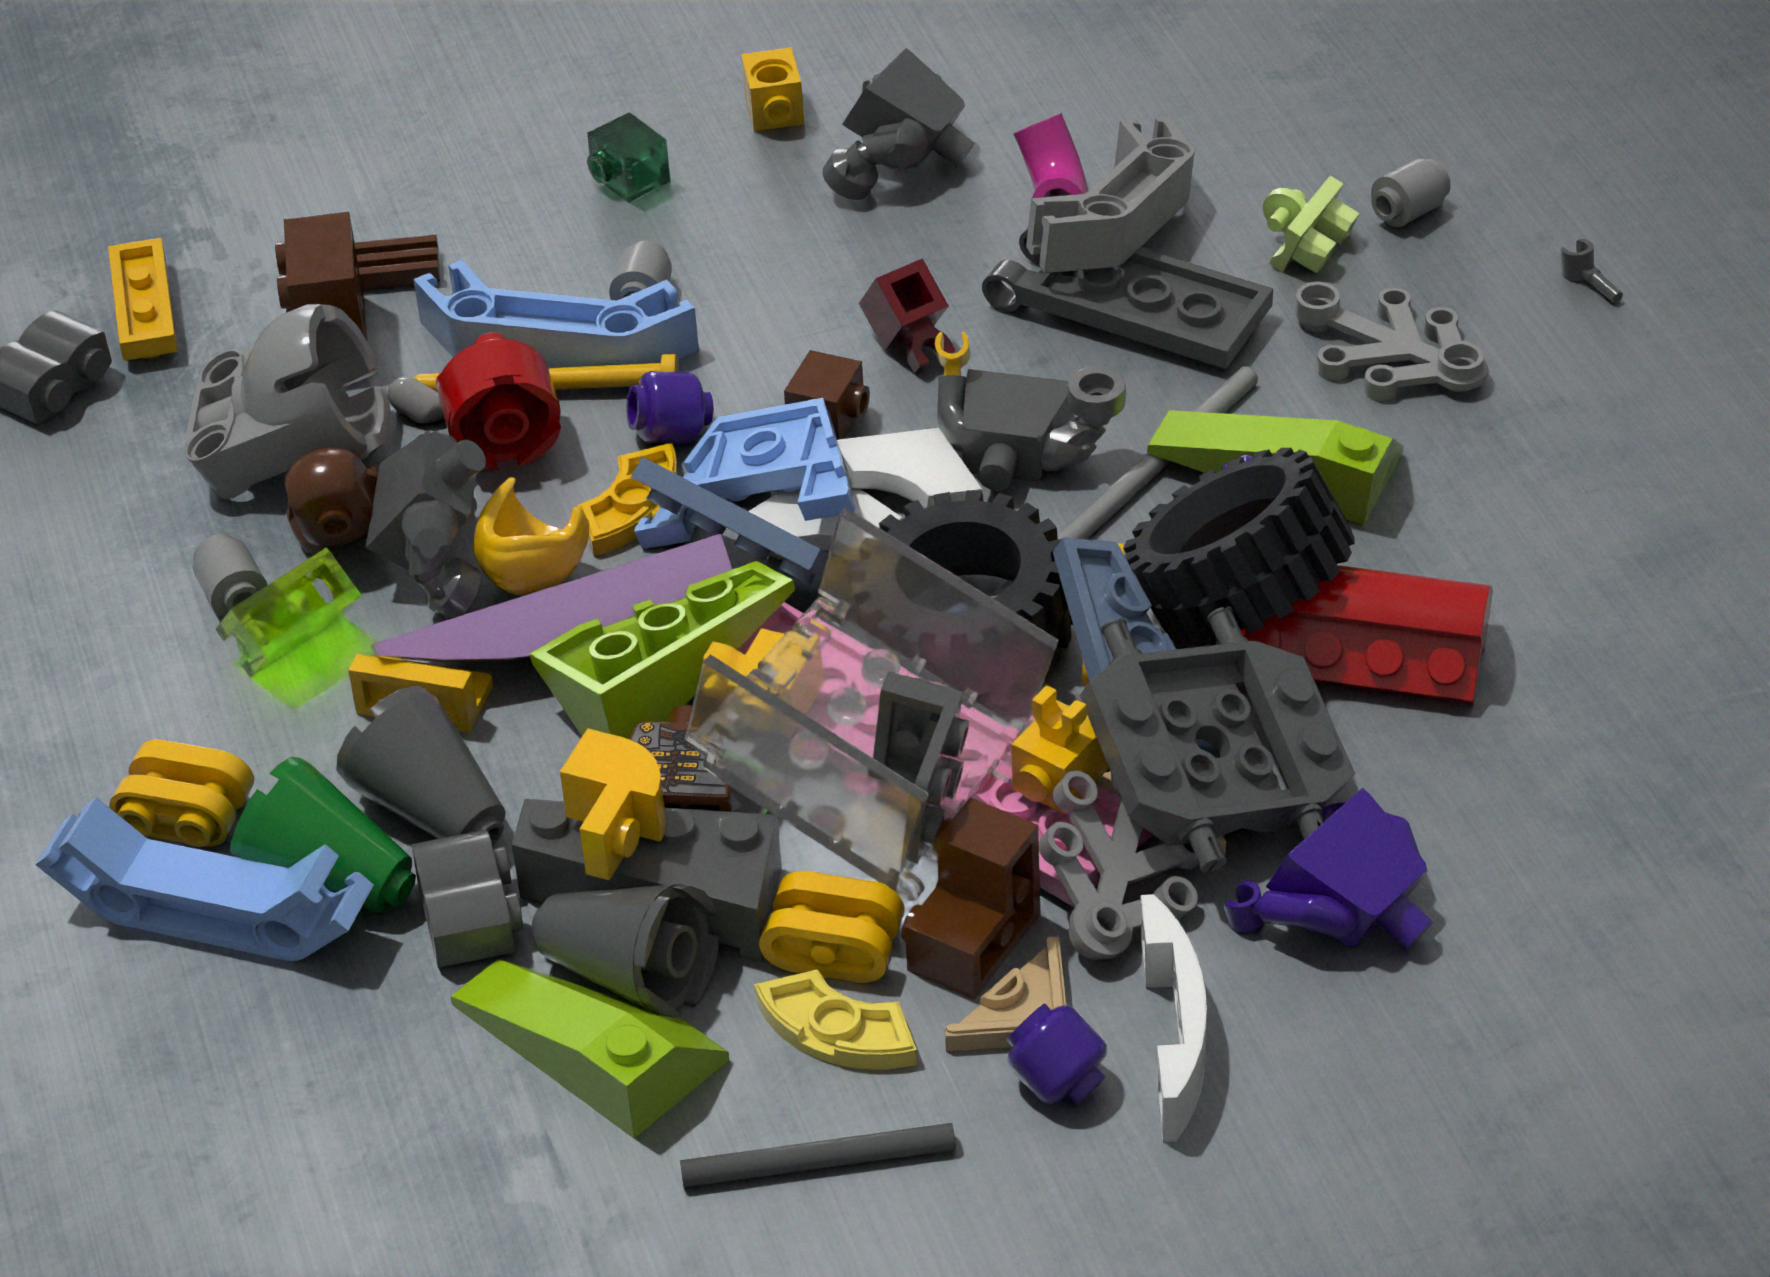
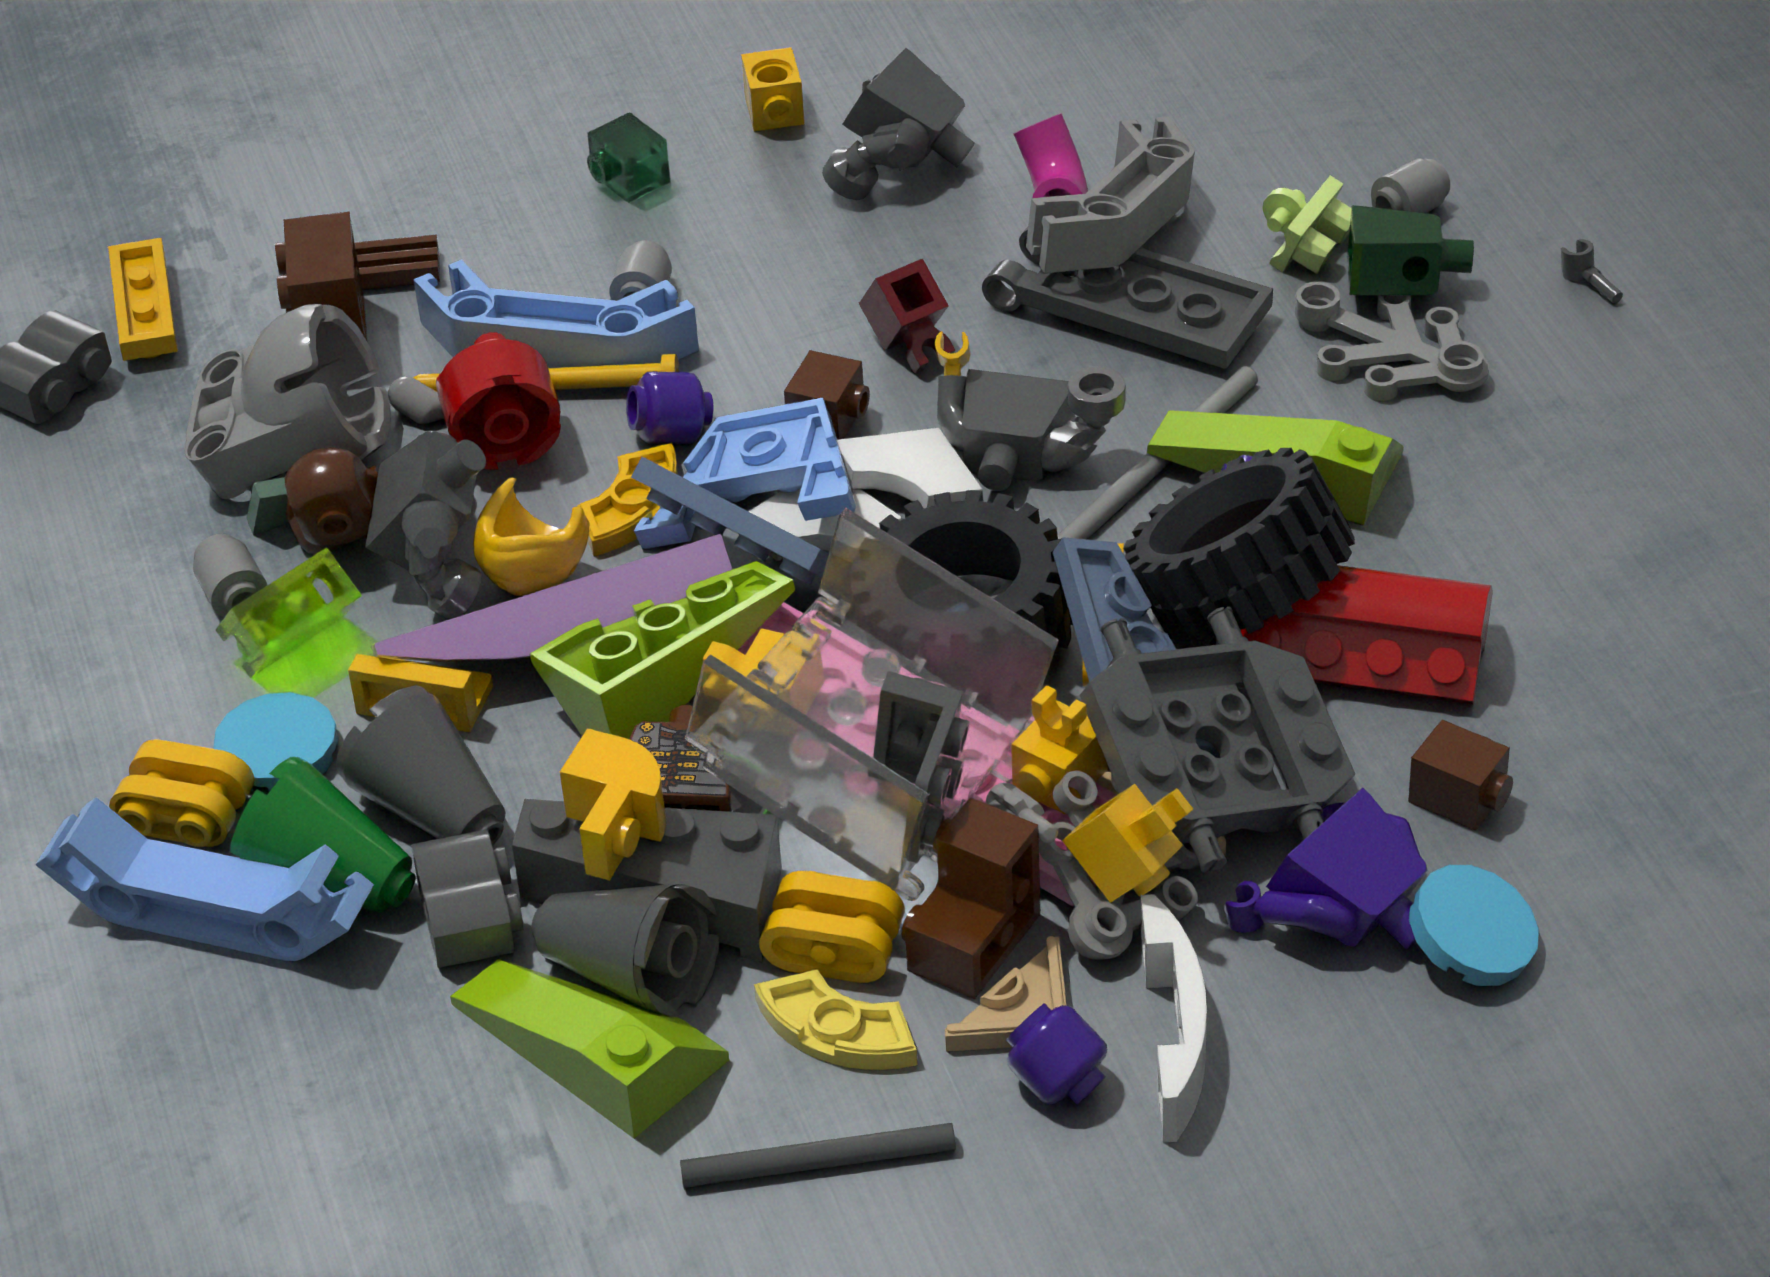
none -> medium azure tile [213,692,339,792]
none -> sand green tile [247,477,288,534]
none -> light grey axle [986,783,1058,843]
none -> yellow brick [1062,784,1193,903]
none -> dark green torso [1347,205,1474,295]
none -> reddish brown brick [1408,719,1513,831]
none -> medium azure tile [1409,865,1539,986]

